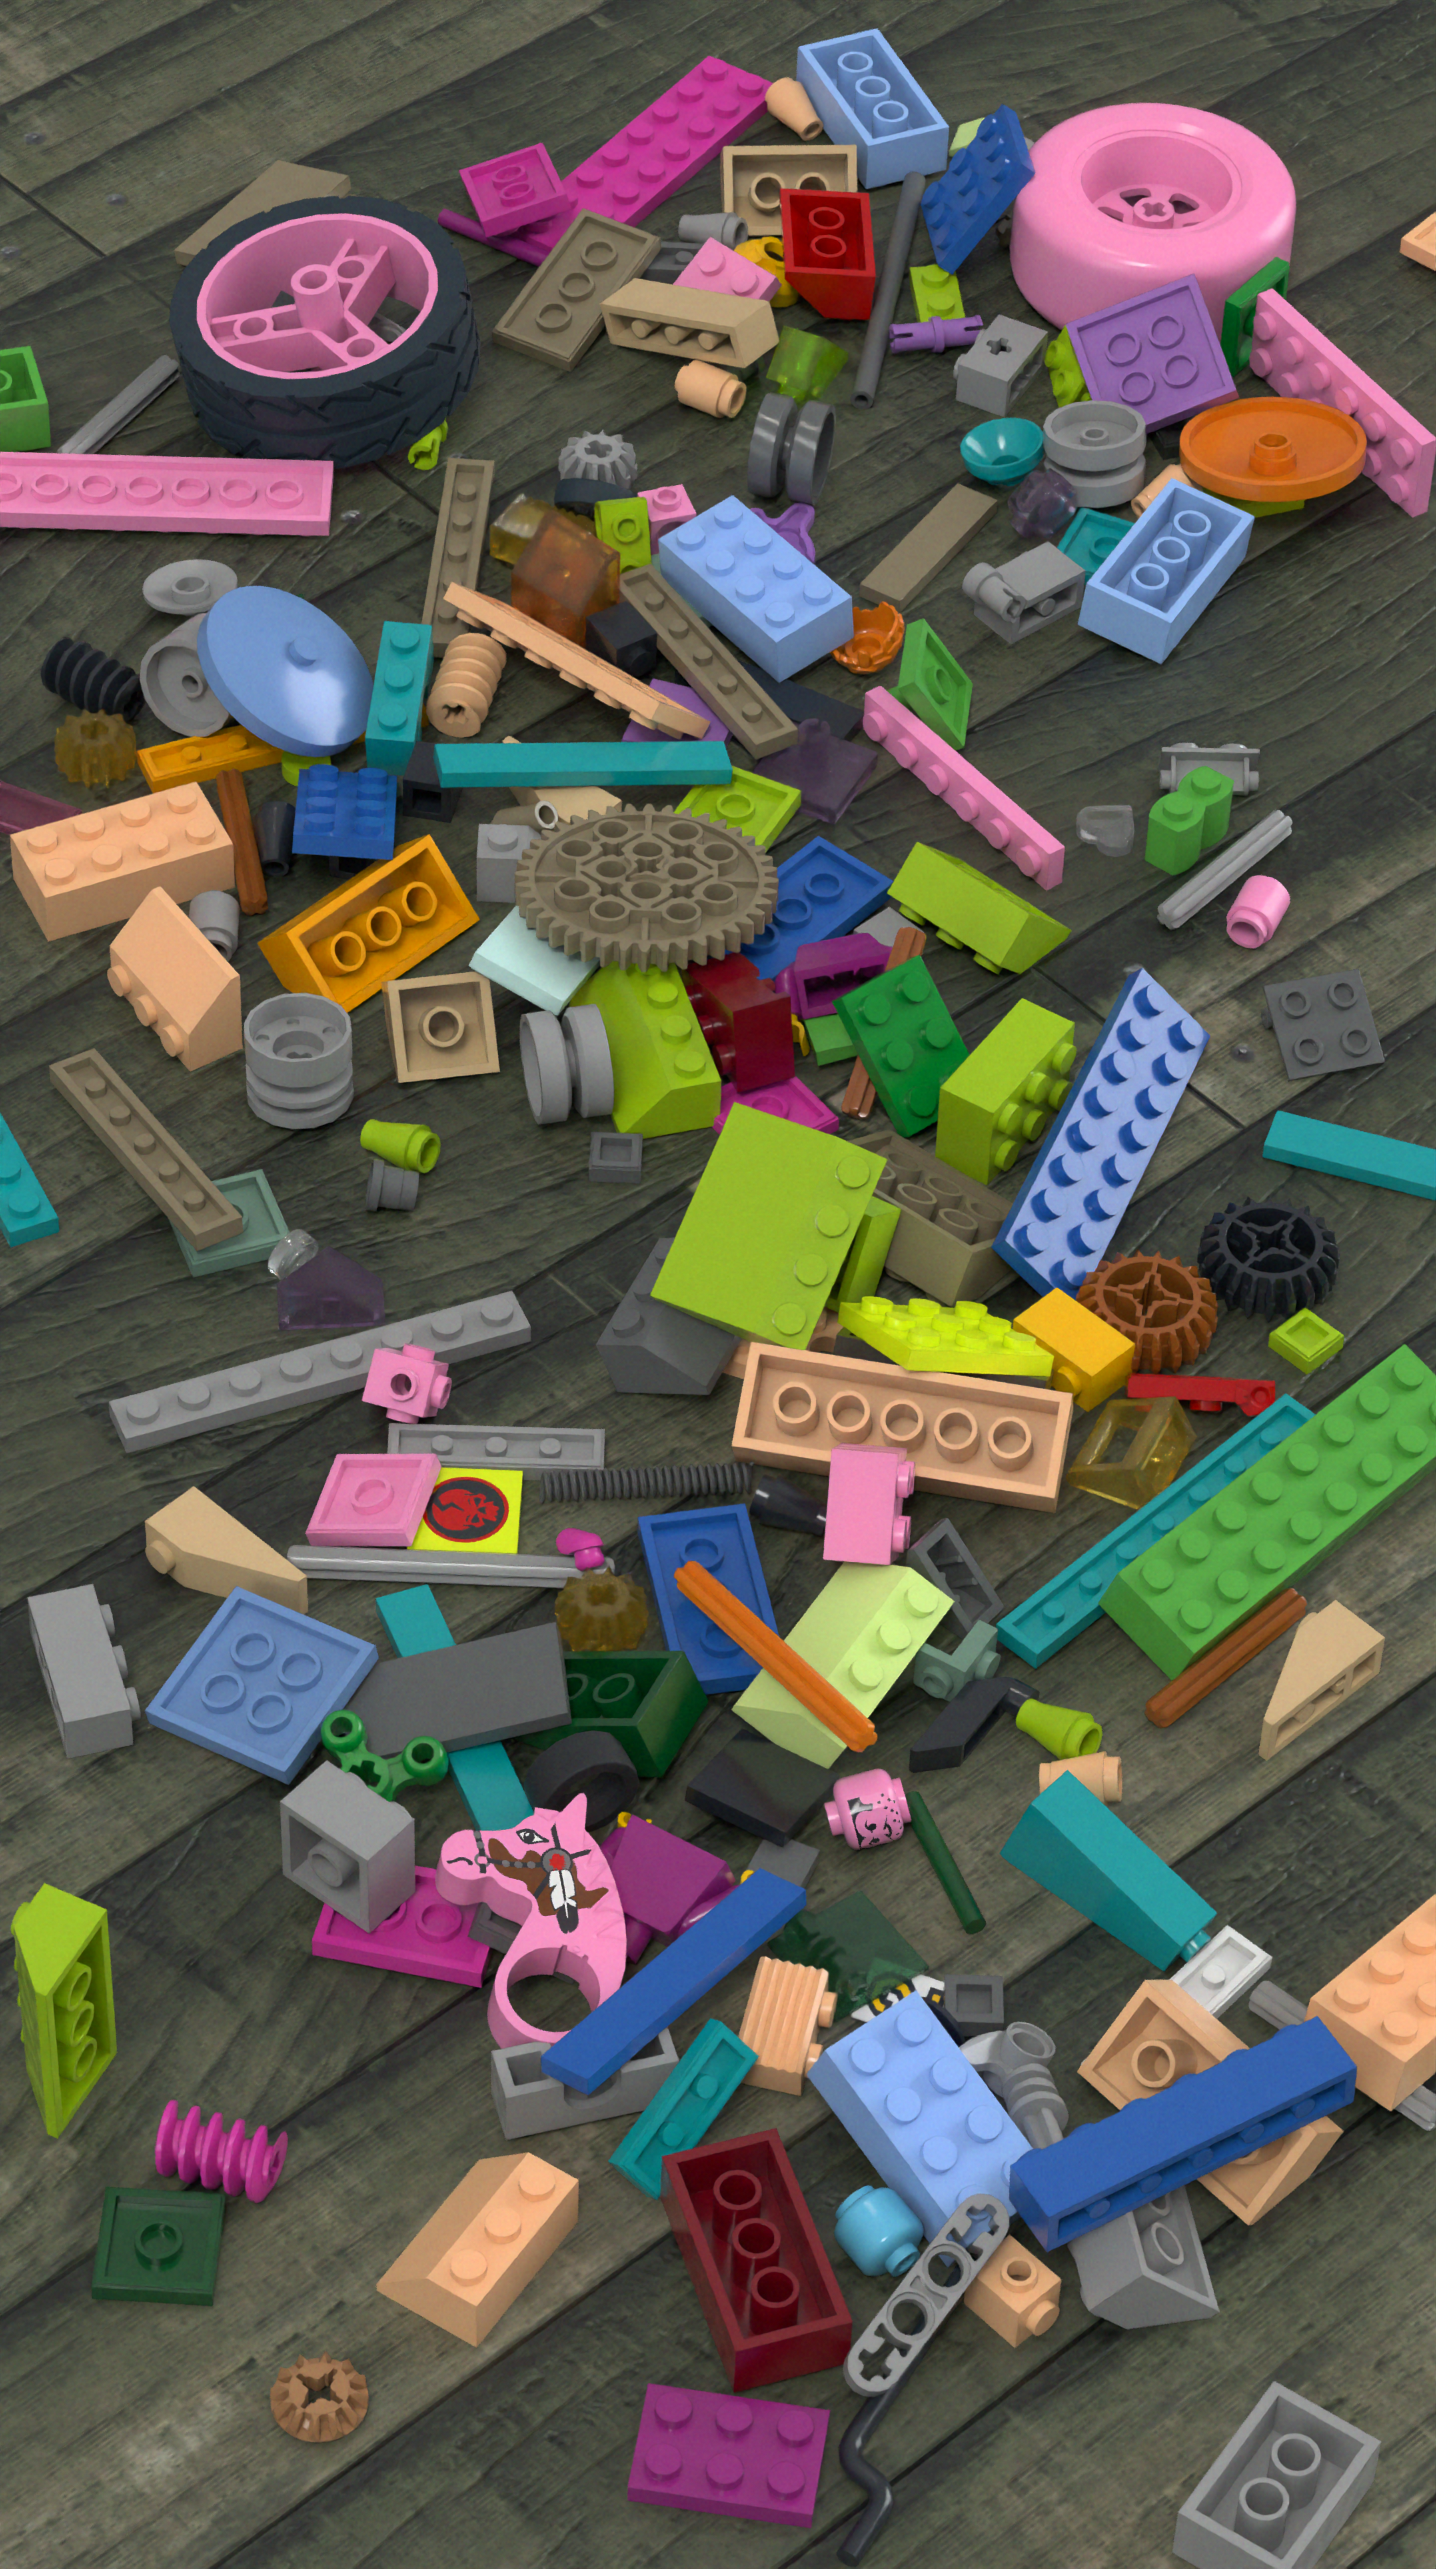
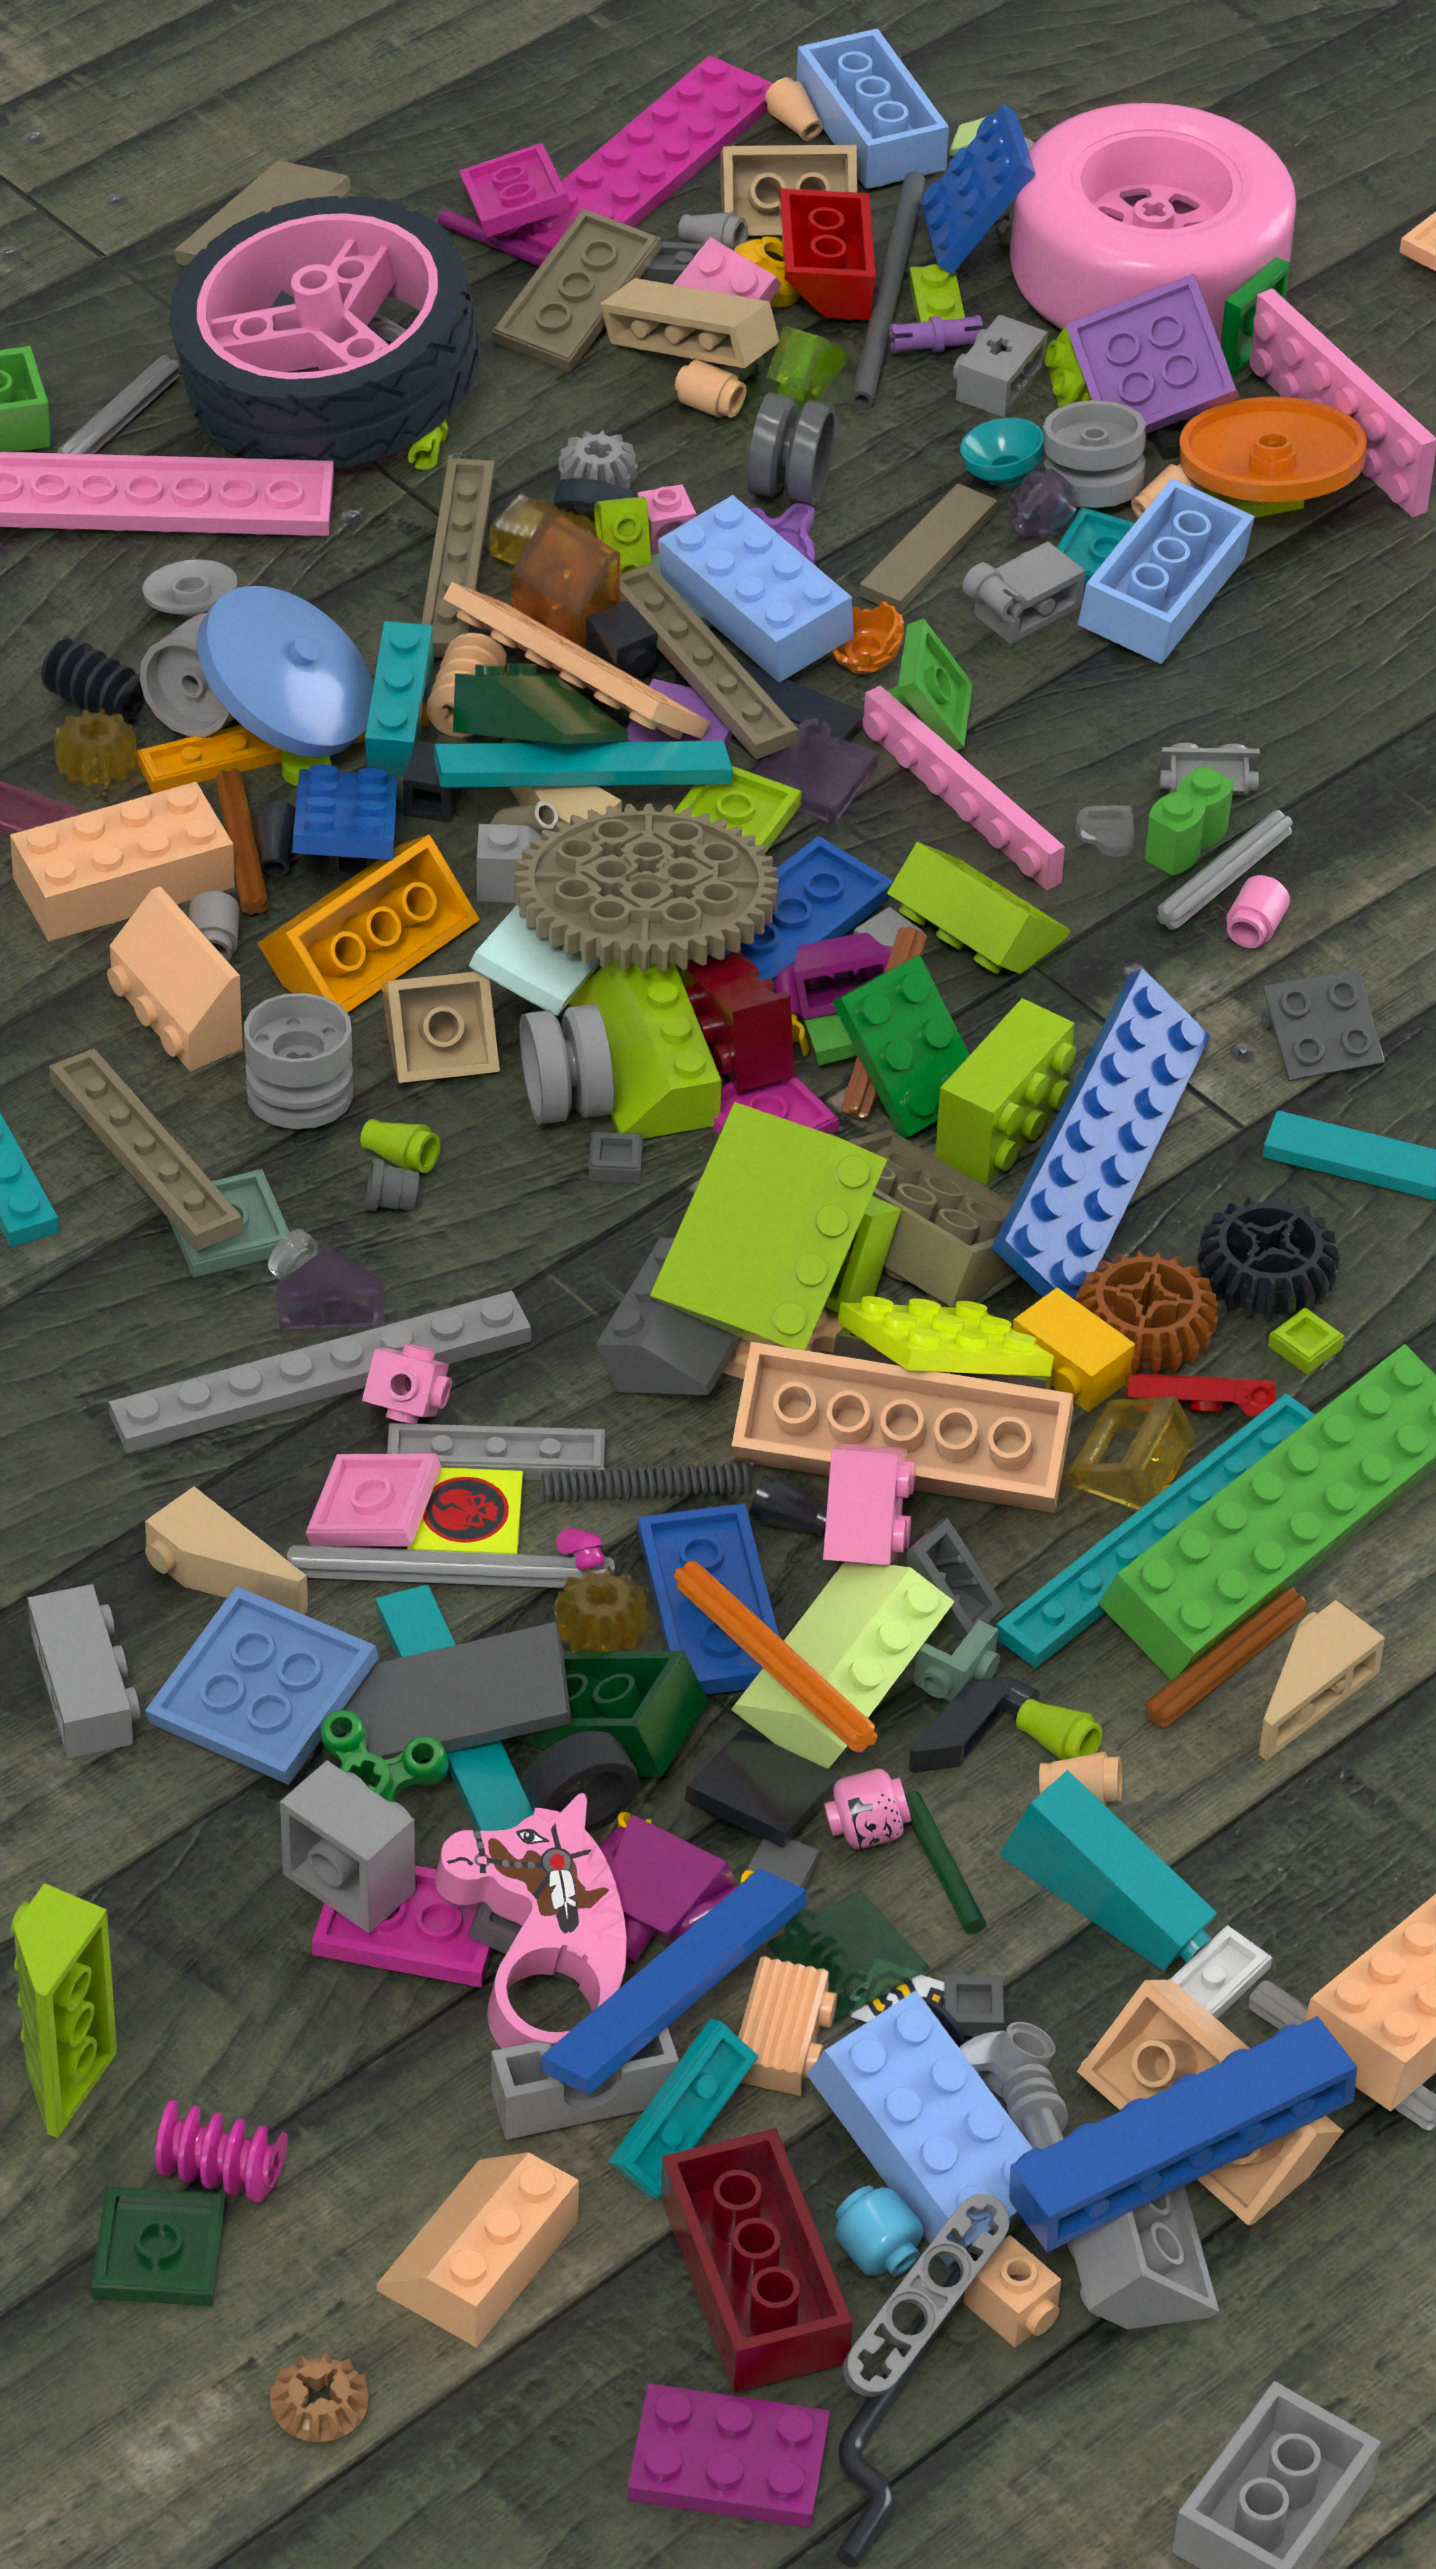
none -> dark green slope [453,663,628,744]

